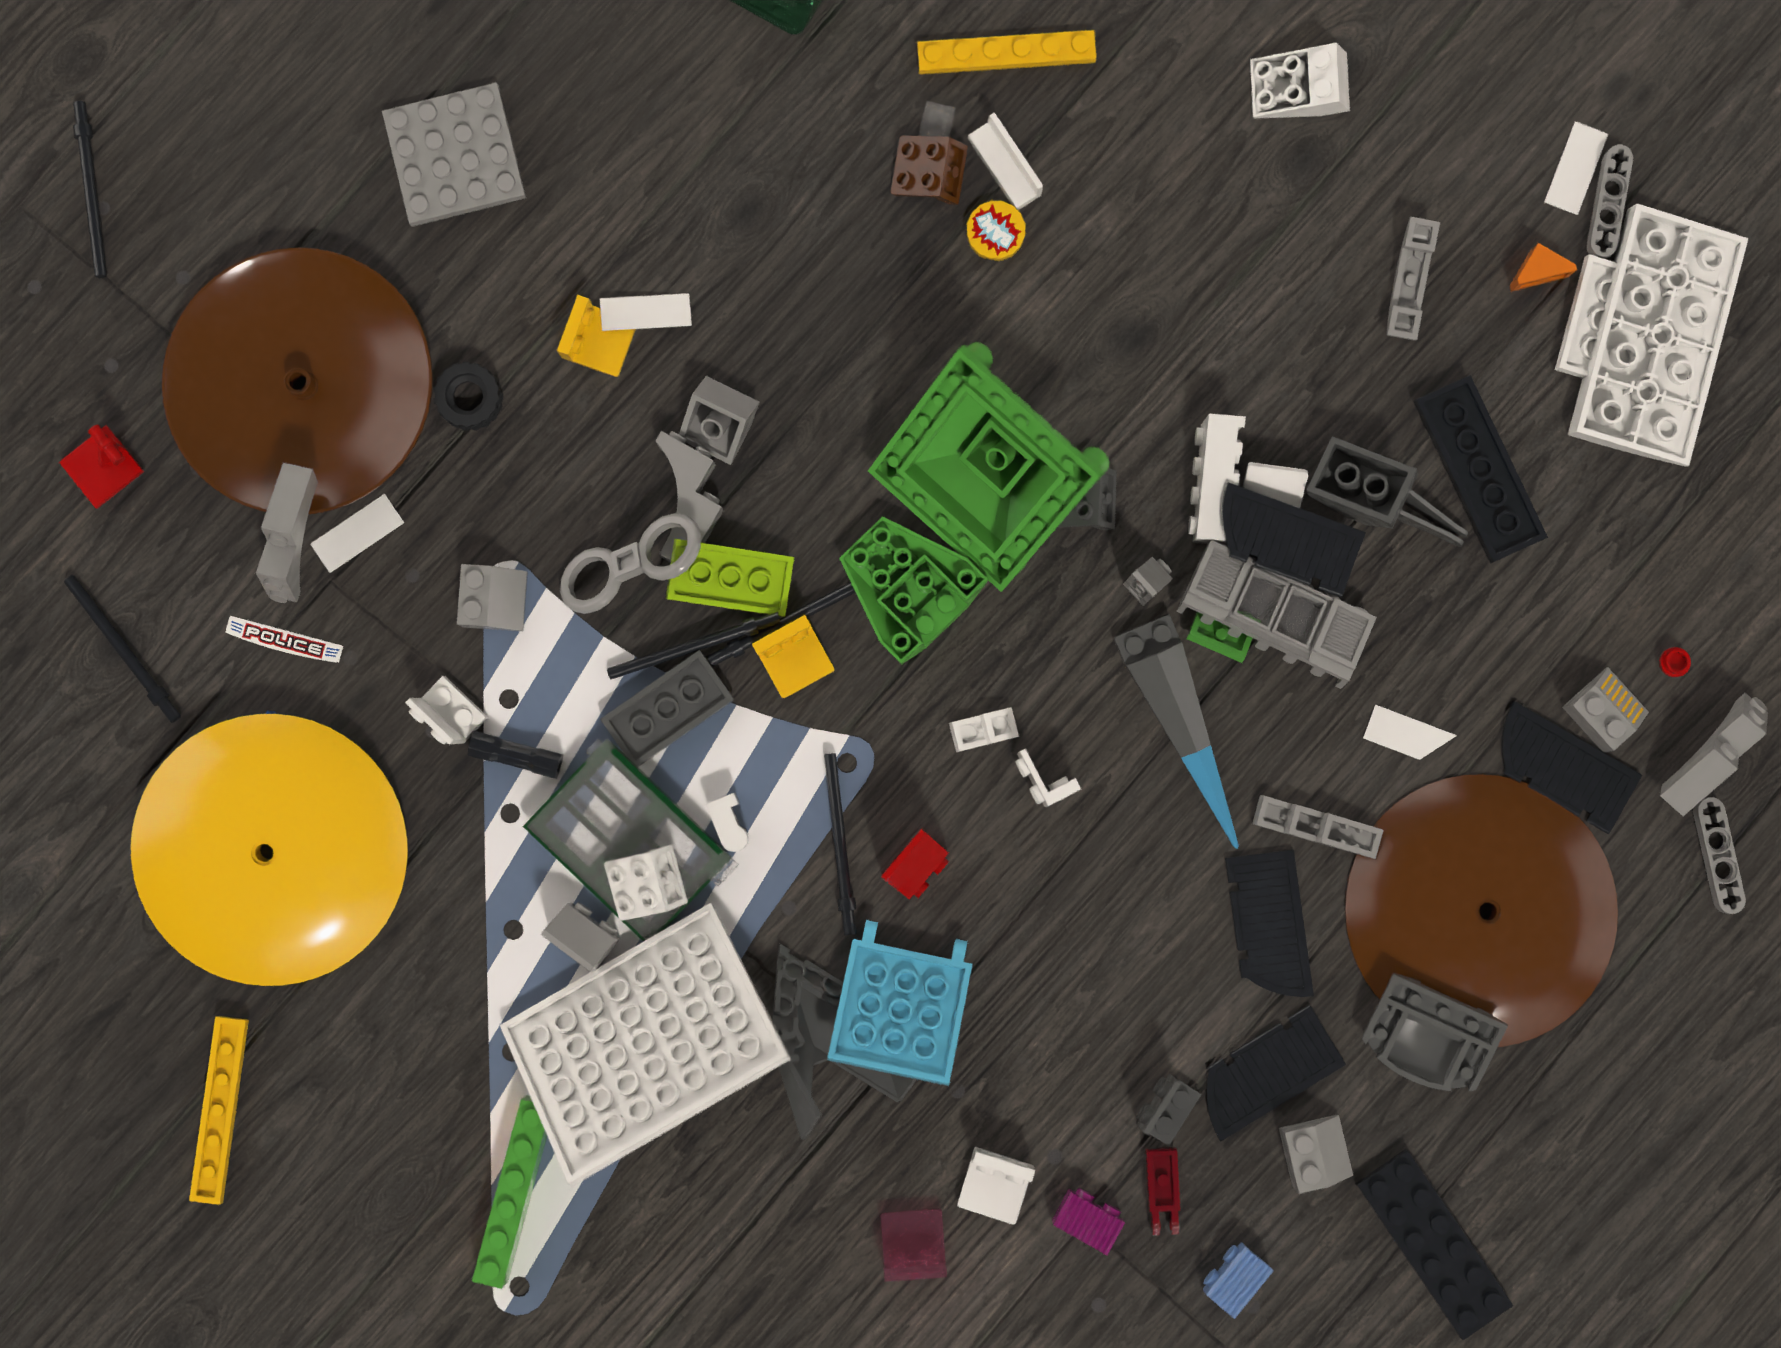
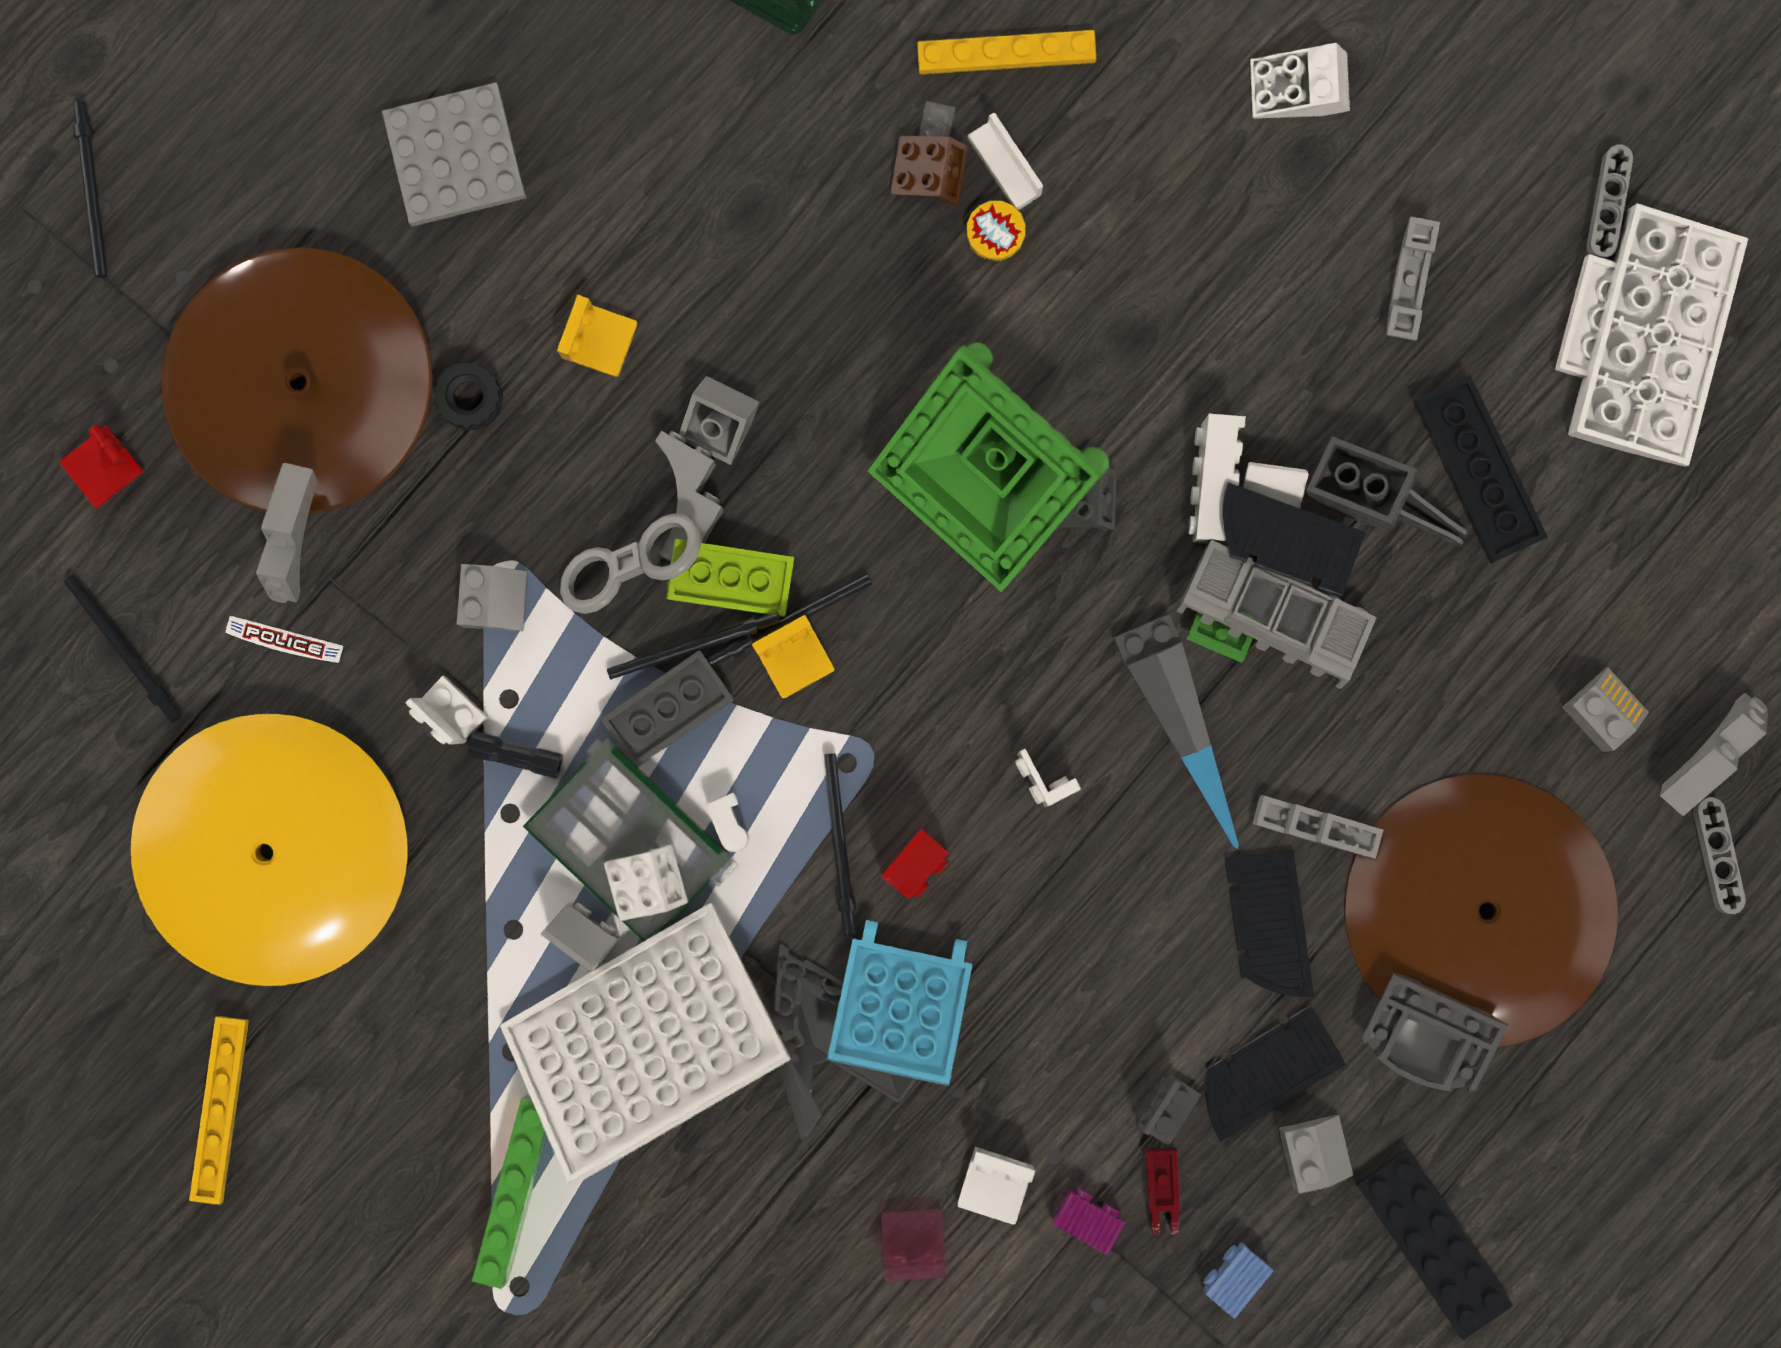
white sticker [311,494,404,573] -> none
white sticker [600,293,692,331] -> none
bright green wedge [839,516,988,665] -> none
white slope [949,707,1019,752] -> none
light grey slope [1123,557,1173,606] -> none
white sticker [1363,705,1457,760] -> none
black piece [1502,701,1642,834] -> none
orange slope [1510,243,1577,292] -> none
white sticker [1545,121,1608,215] -> none
red plate [1659,647,1691,677] -> none

